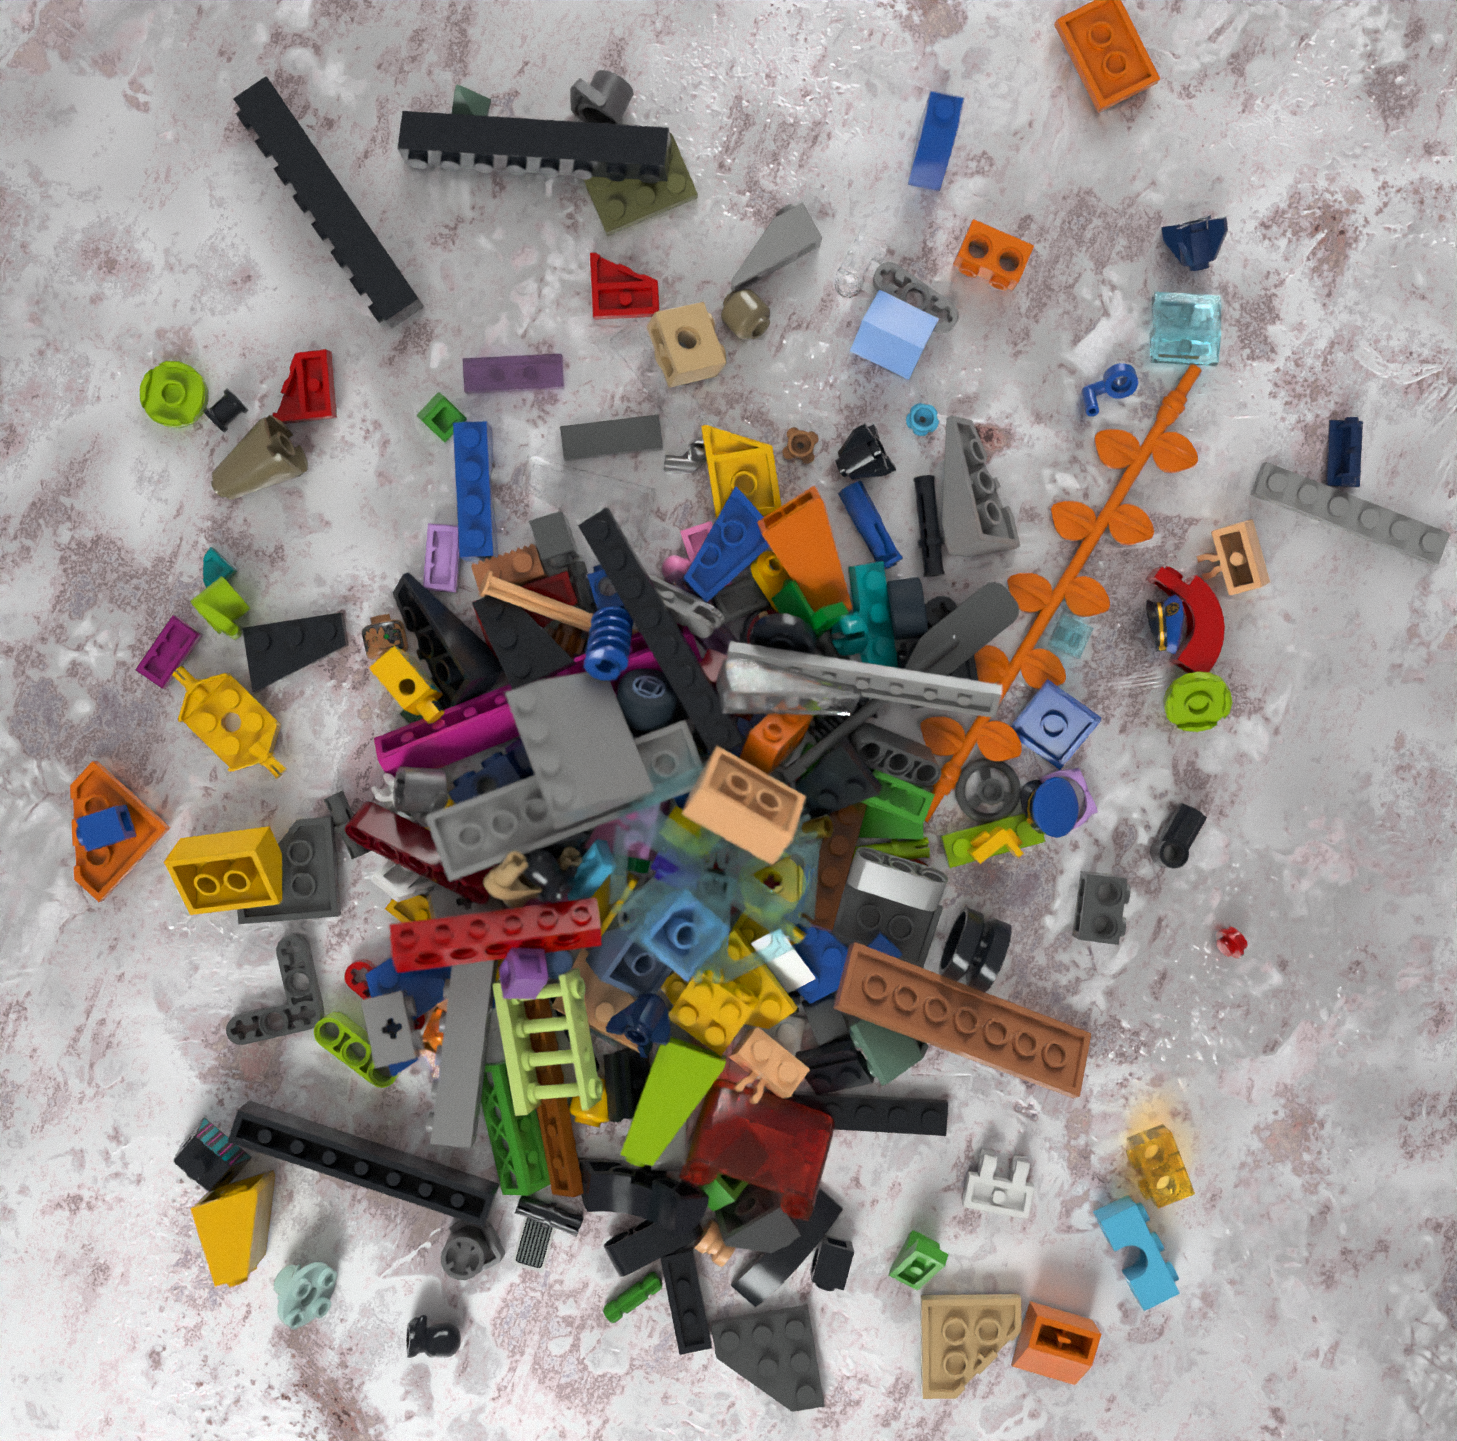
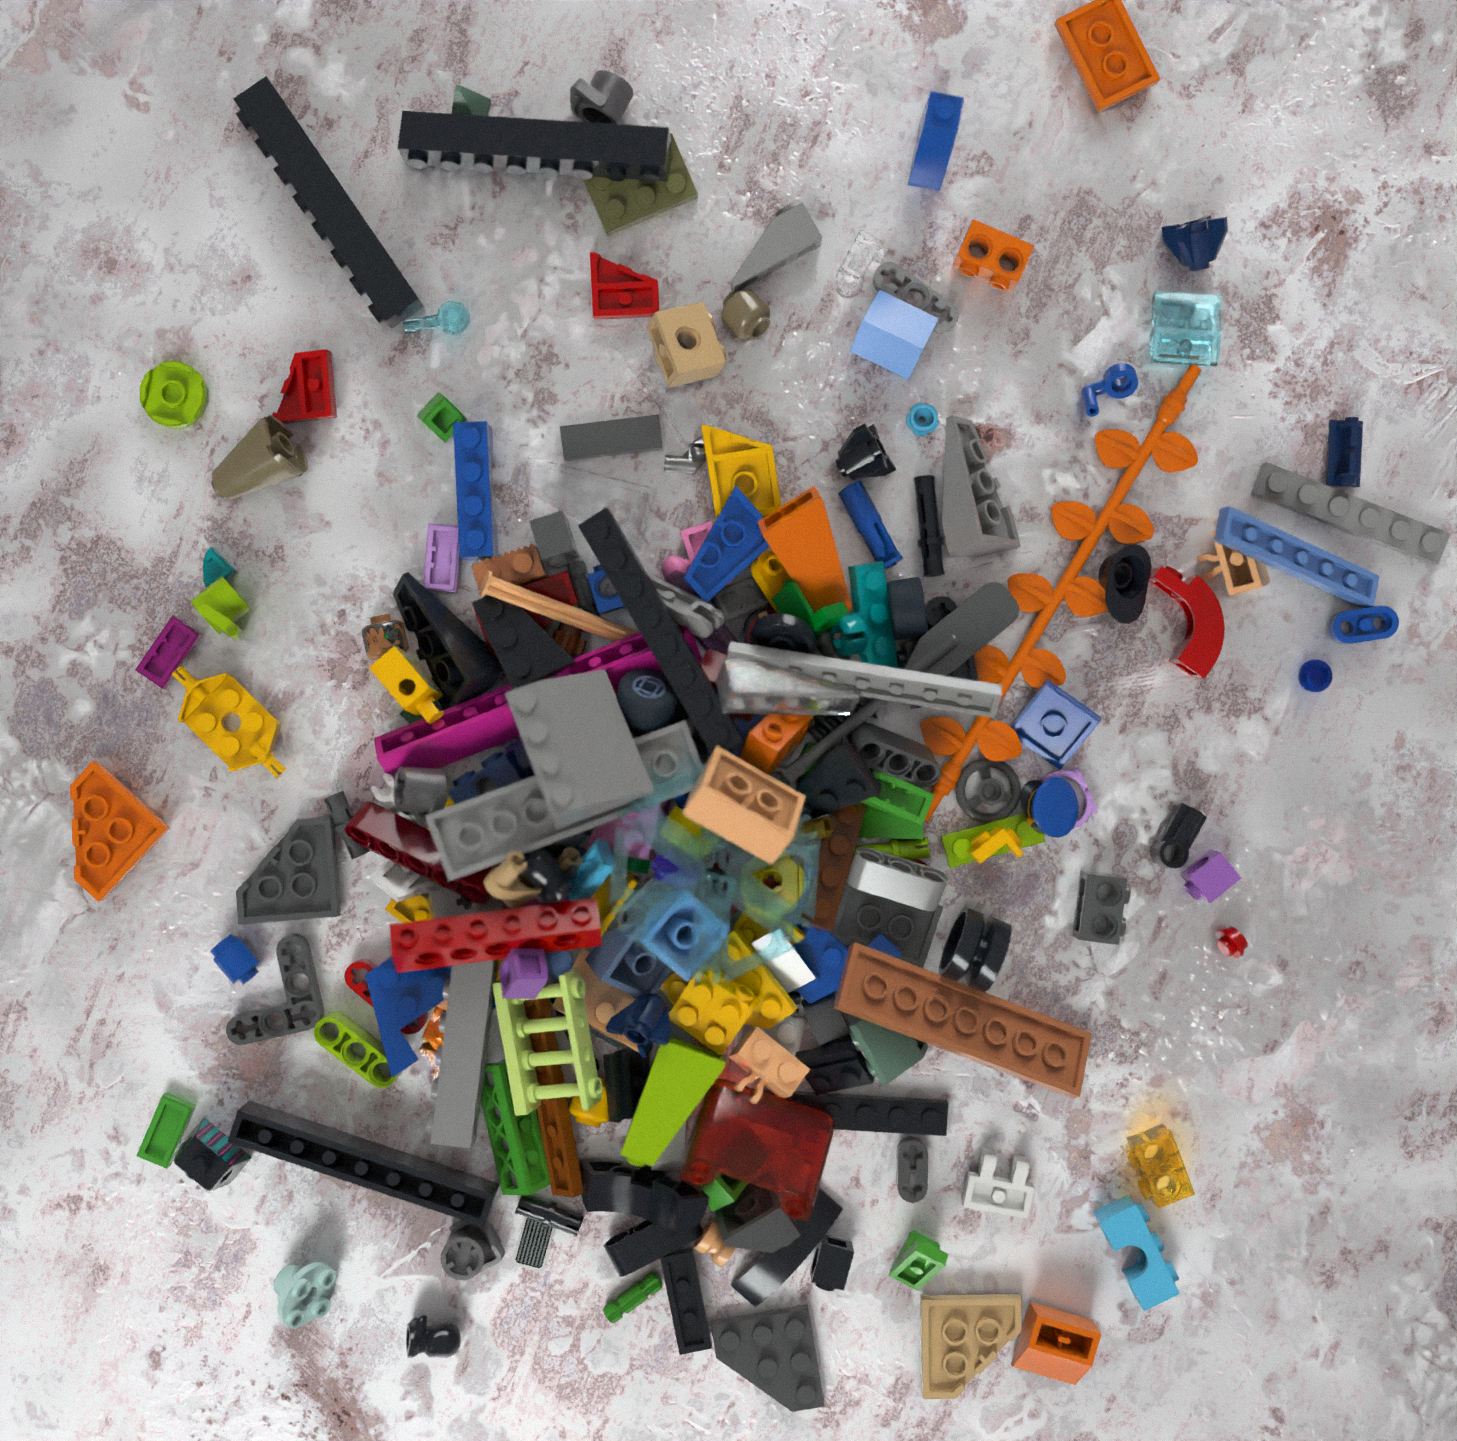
blue brick [76,805,137,851] -> none
yellow slope [164,826,282,915] -> none
yellow slope [190,1170,276,1287] -> none
black bush [203,388,249,433] -> none
black wing [242,613,349,693] -> none
light grey brick [361,990,424,1068] -> none
clear purple tile [462,354,565,394] -> none
blue piece [584,607,634,681] -> none
medium nougat plate [782,427,819,464] -> none
clear light blue tile [1047,614,1094,659] -> none
piece [1146,595,1184,654] -> none
lime tile [1163,671,1233,732] -> none
none -> bright green tile [136,1093,196,1169]
none -> blue brick [210,934,260,985]
none -> clear light blue plate [403,301,470,335]
none -> dark grey beam [896,1136,928,1203]
none -> black piece [1098,544,1152,624]
none -> medium lavender brick [1180,850,1241,903]
none -> medium blue plate [1213,506,1379,608]
none -> clear blue plate [1298,659,1332,692]
none -> blue plate [1328,606,1399,644]

